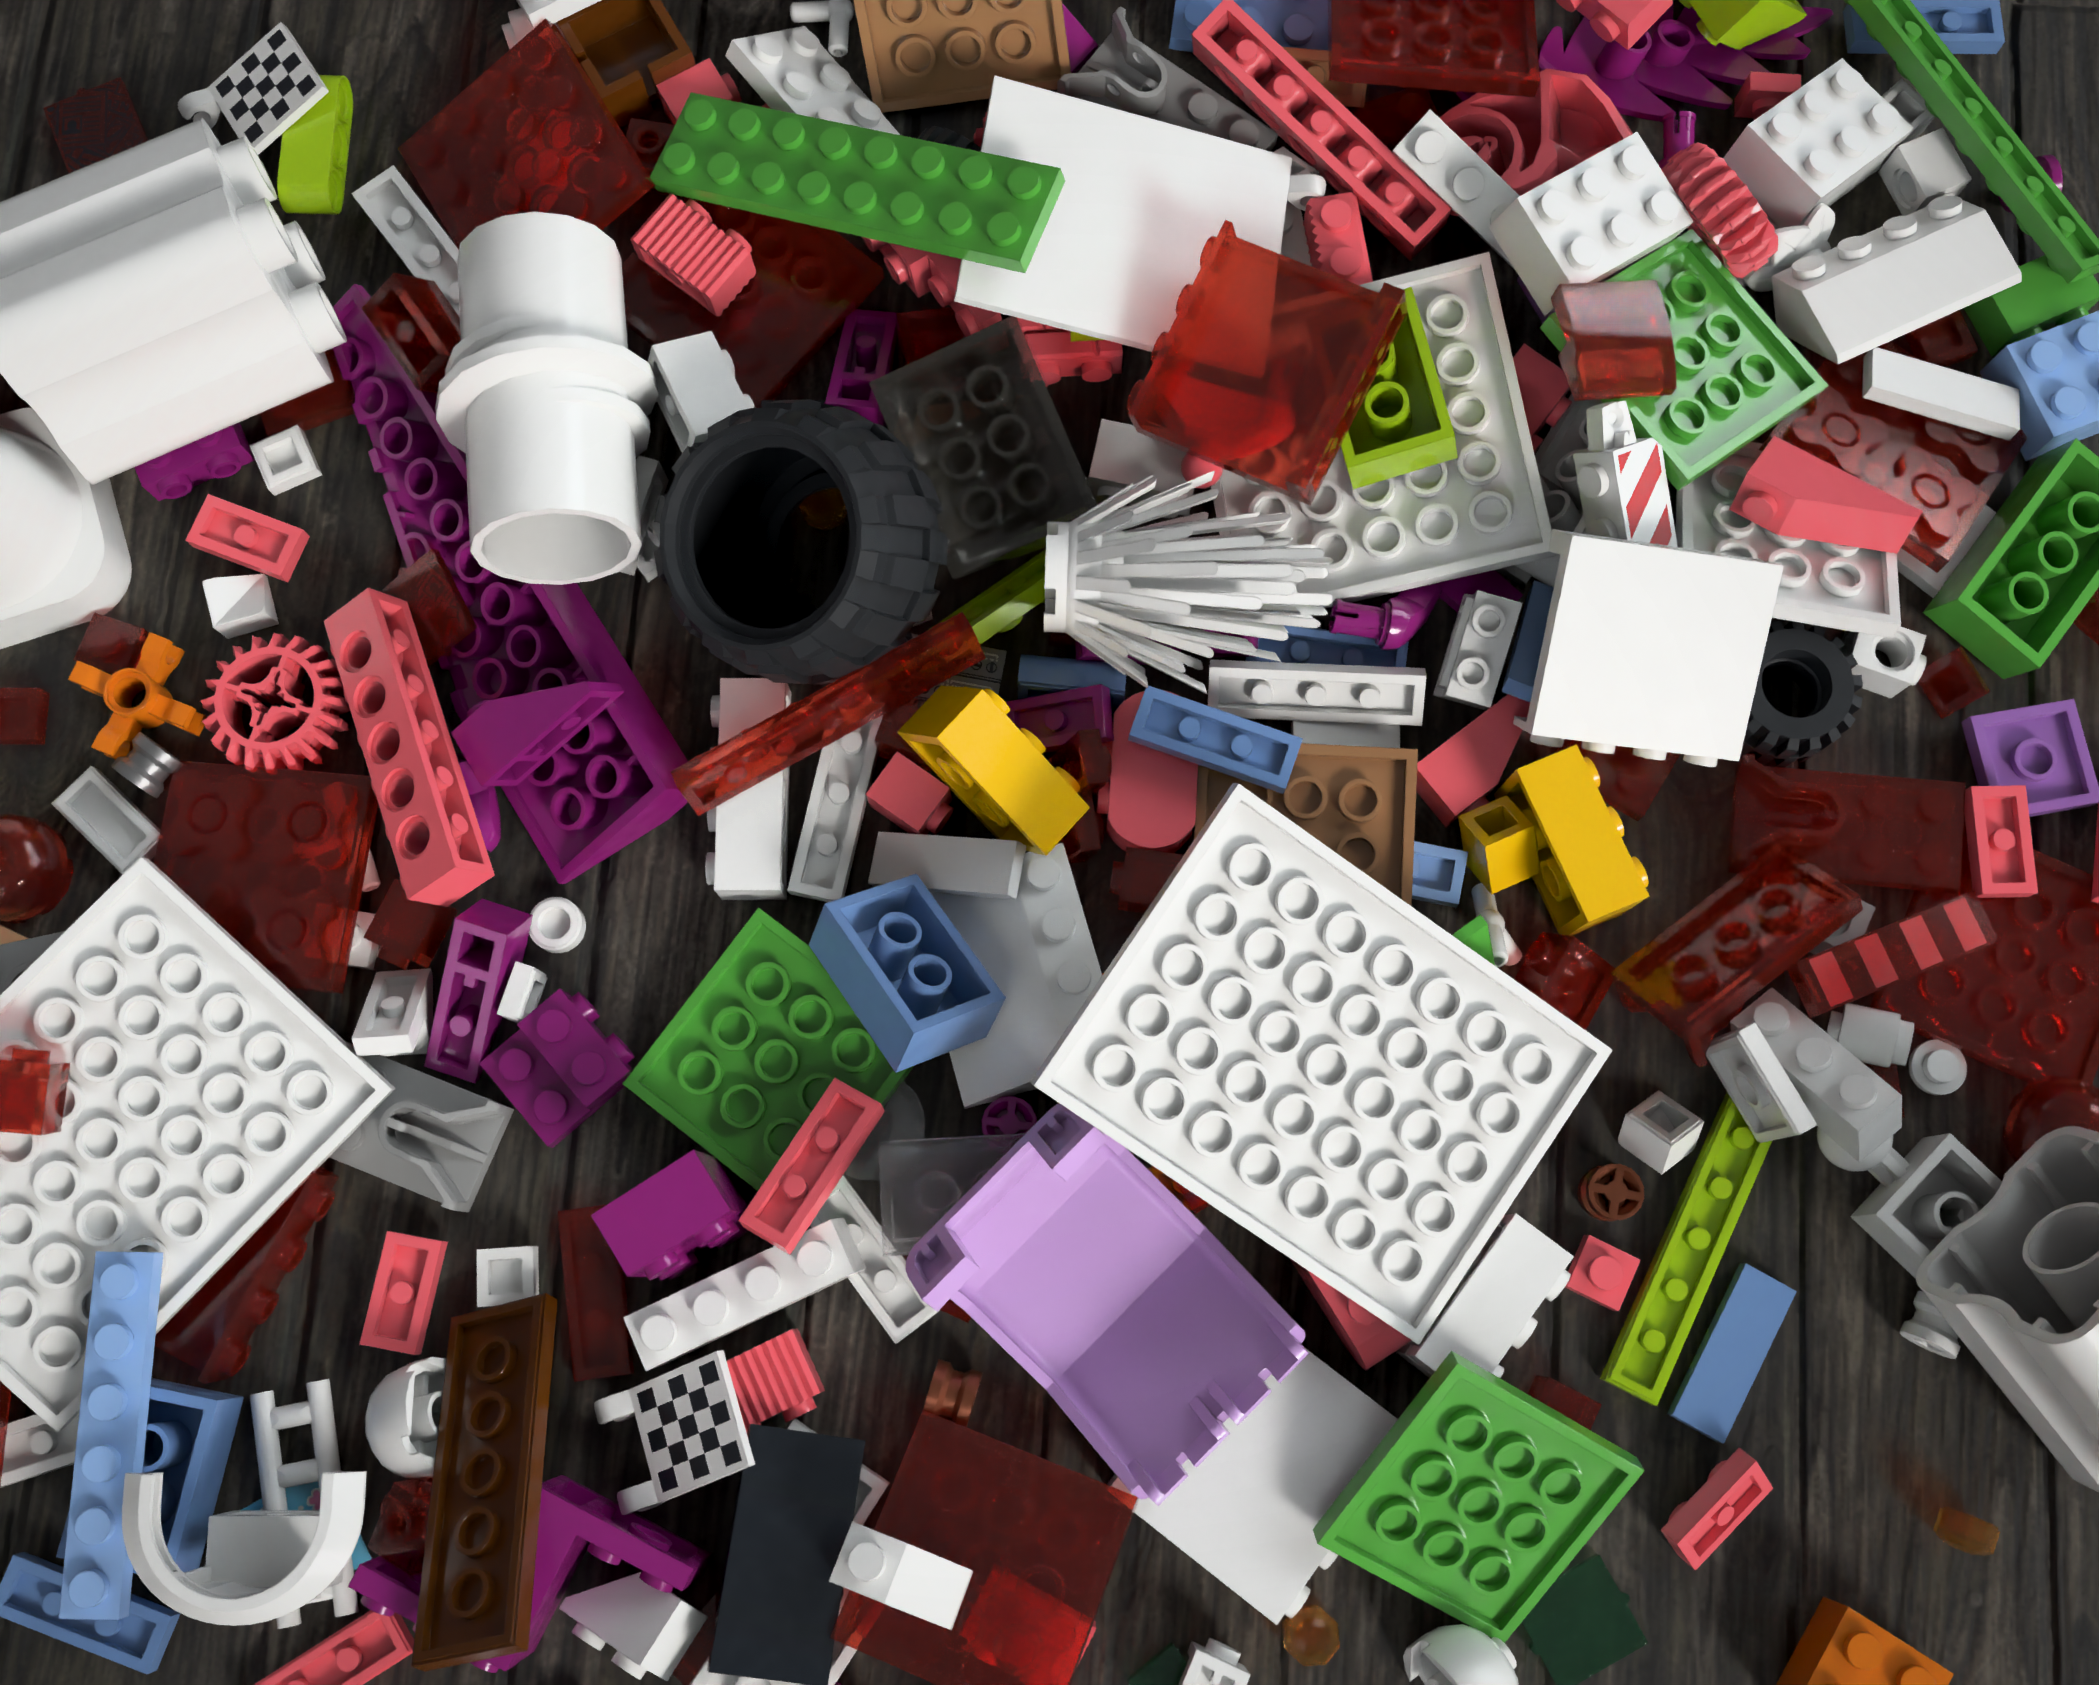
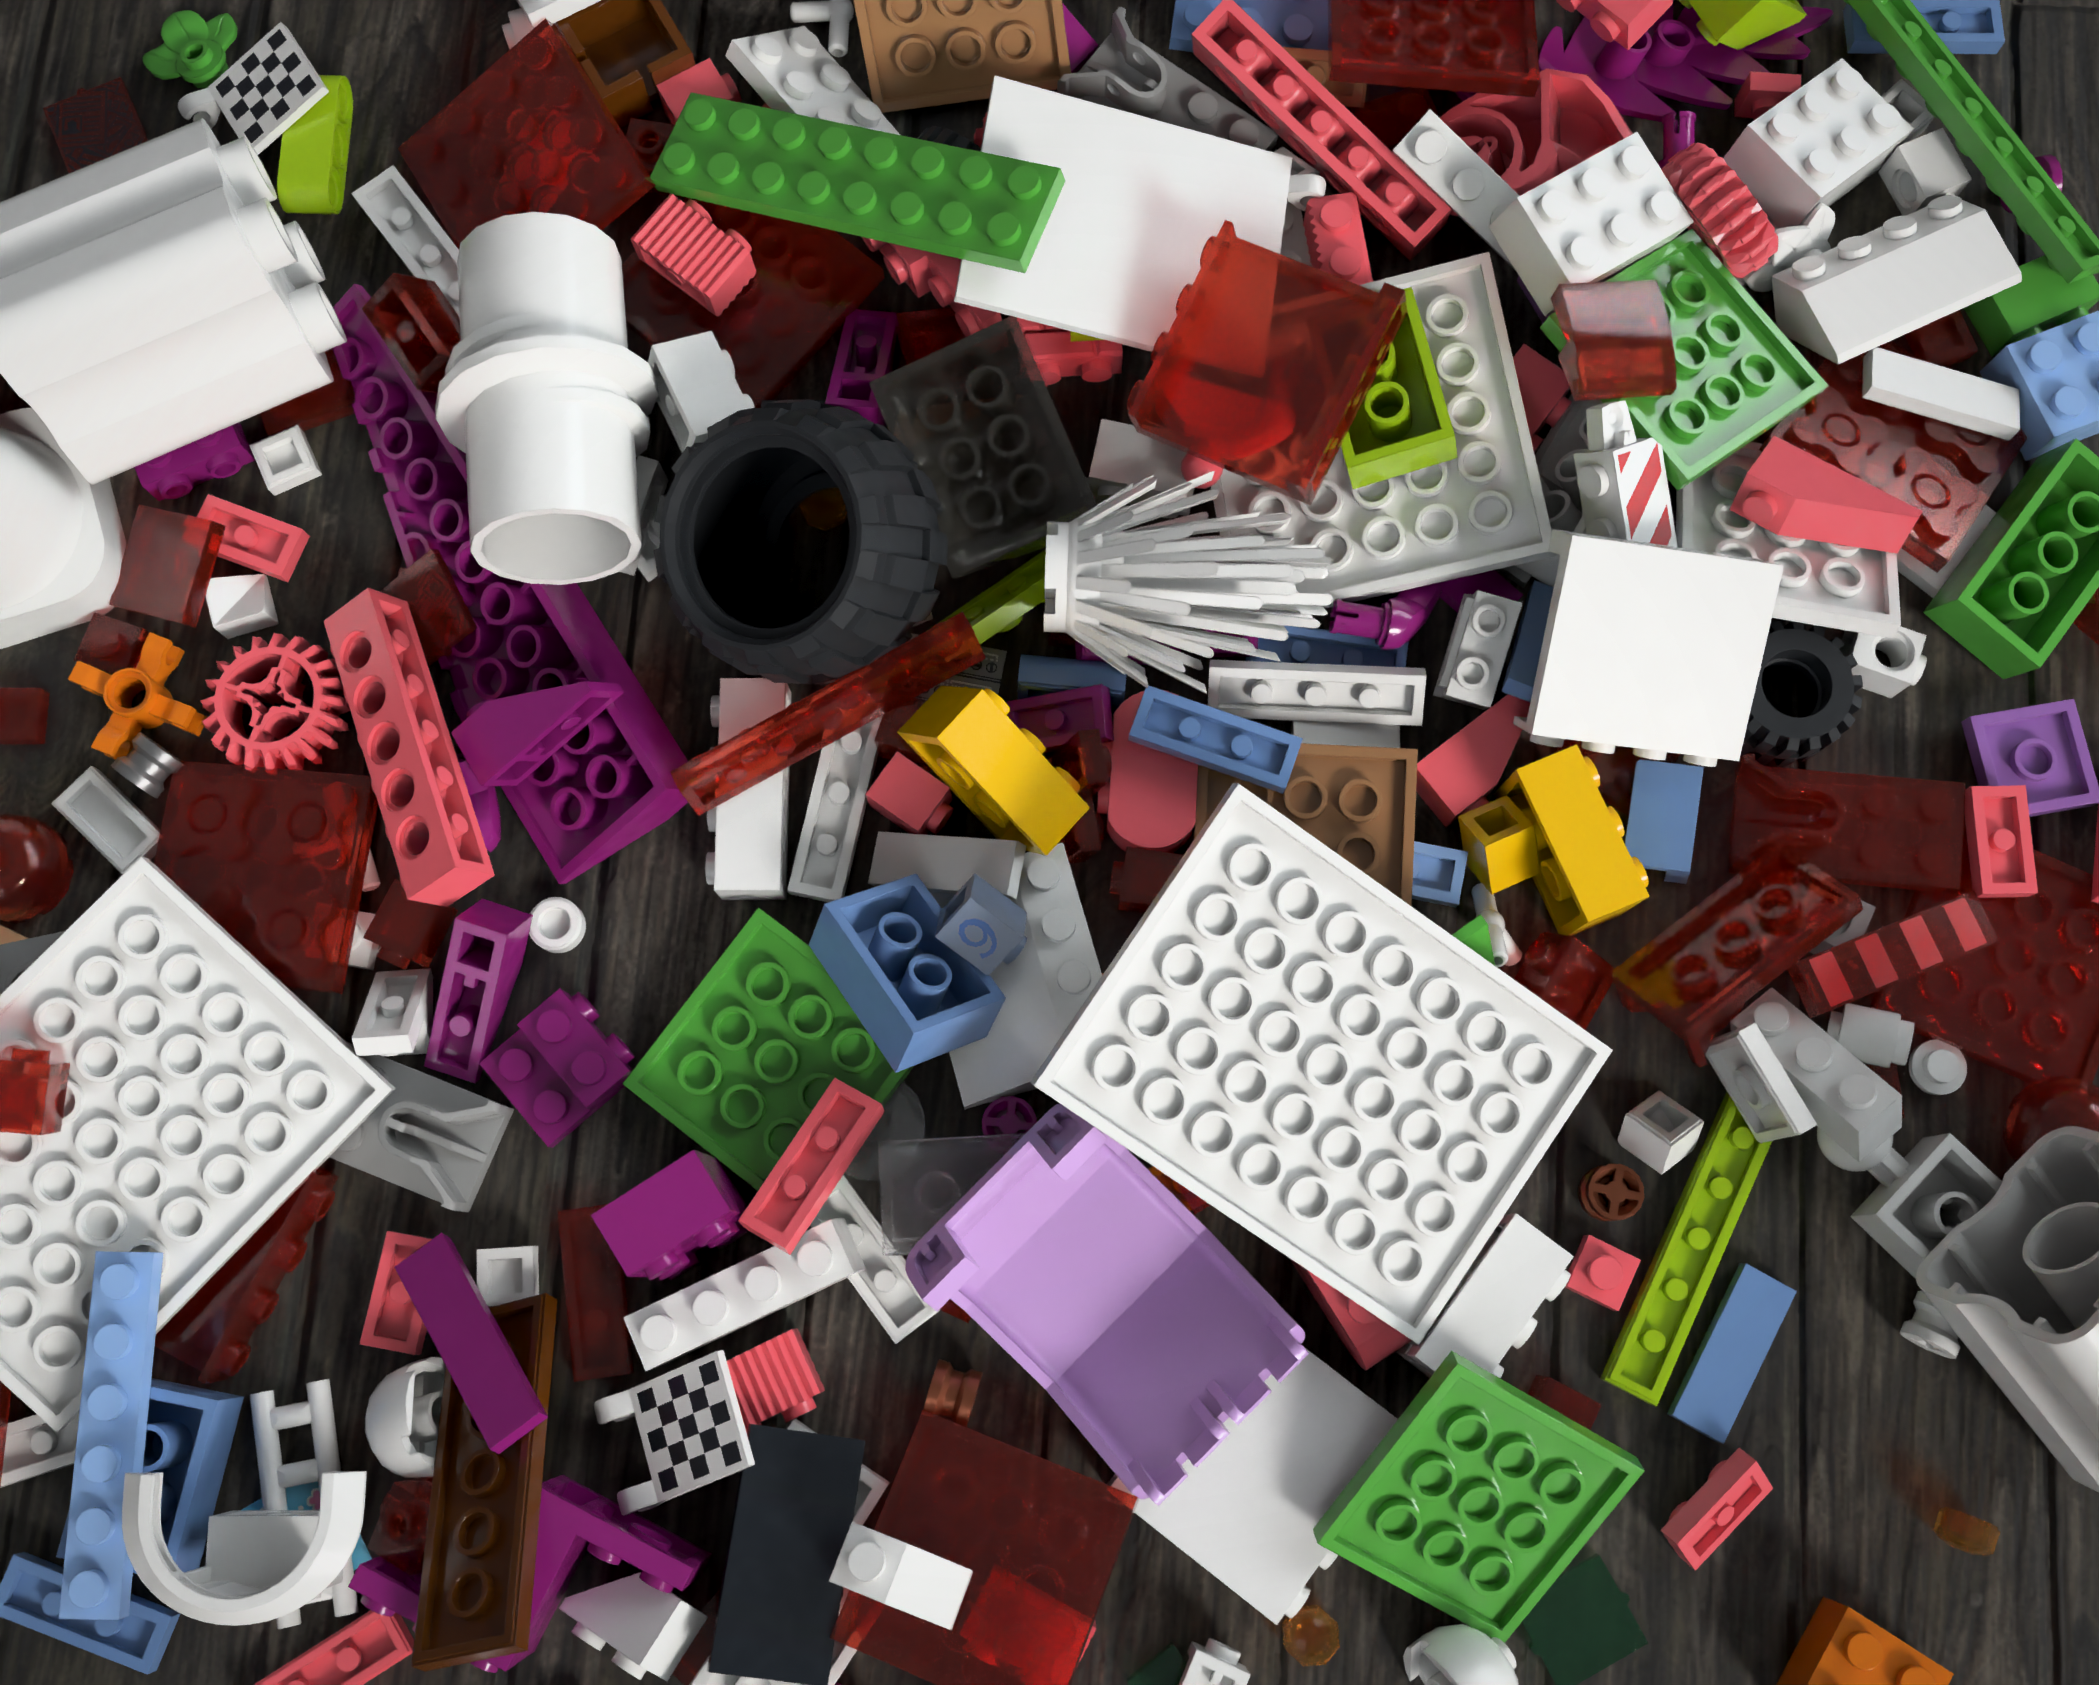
white tile [497,961,547,1023] -> none
clear red slope [1918,646,1990,719] -> none
none -> clear red tile [109,505,226,628]
none -> bright green plate [142,10,237,89]
none -> magenta tile [394,1233,548,1454]
none -> sand blue brick [935,873,1027,976]
none -> medium blue panel [1625,759,1704,884]

